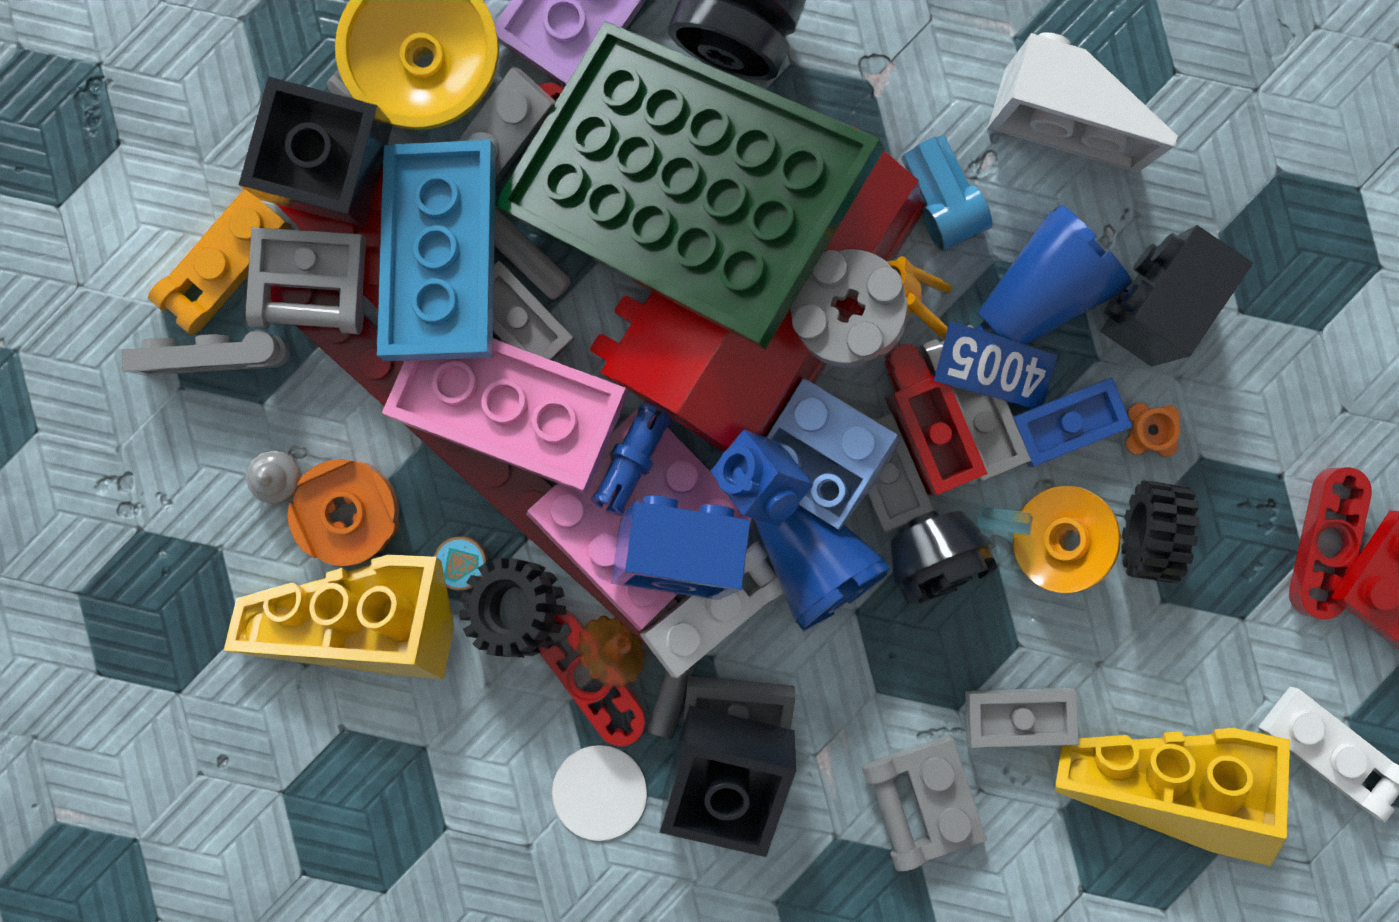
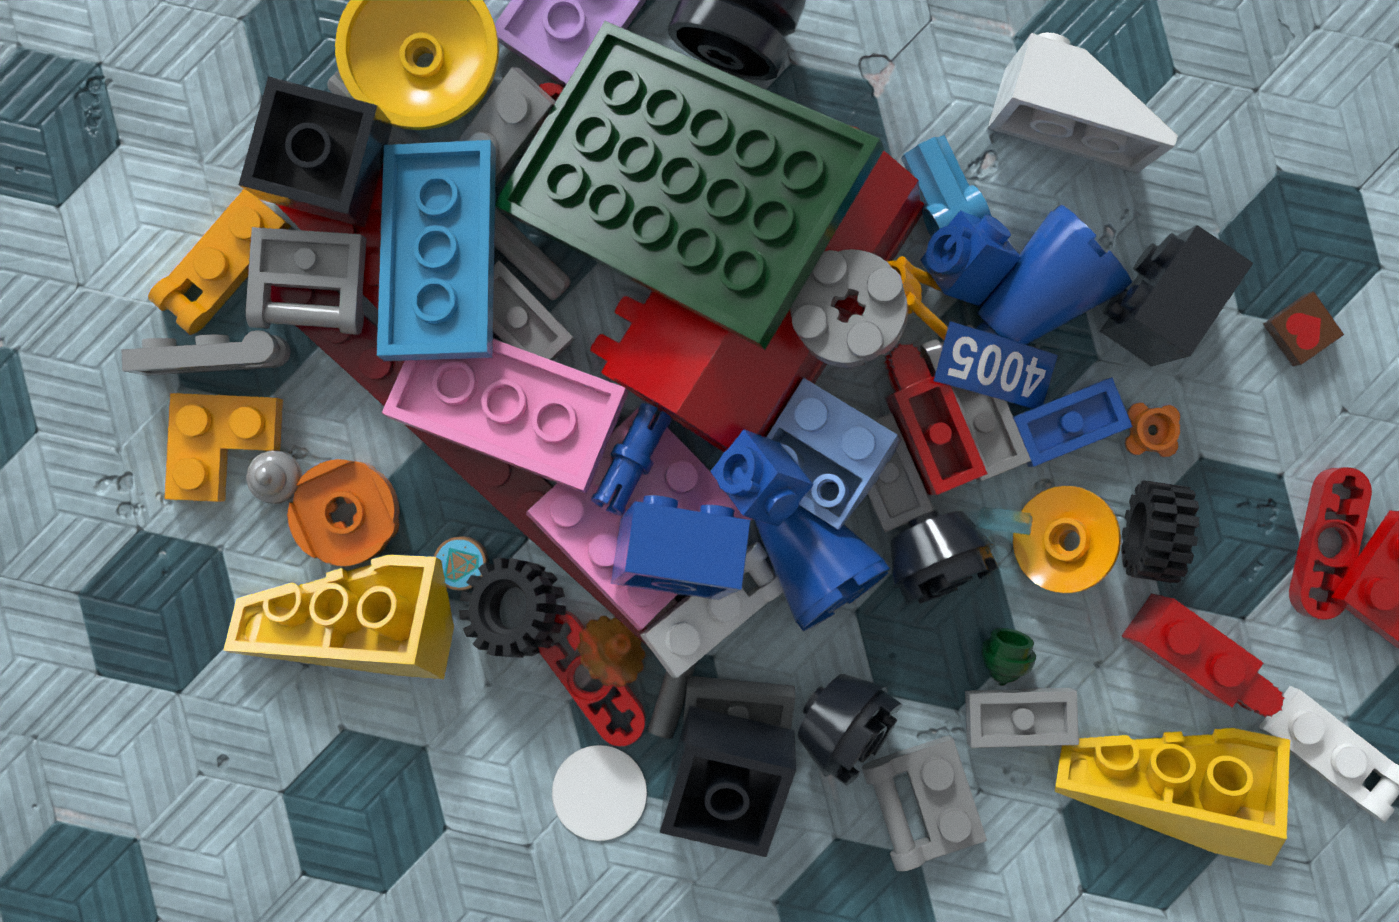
none -> light orange plate [164,393,283,502]
none -> black cone [797,674,903,786]
none -> blue brick [920,210,1021,306]
none -> dark green plate [981,628,1036,686]
none -> red hinge [1121,593,1285,717]
none -> reddish brown tile [1263,291,1344,366]

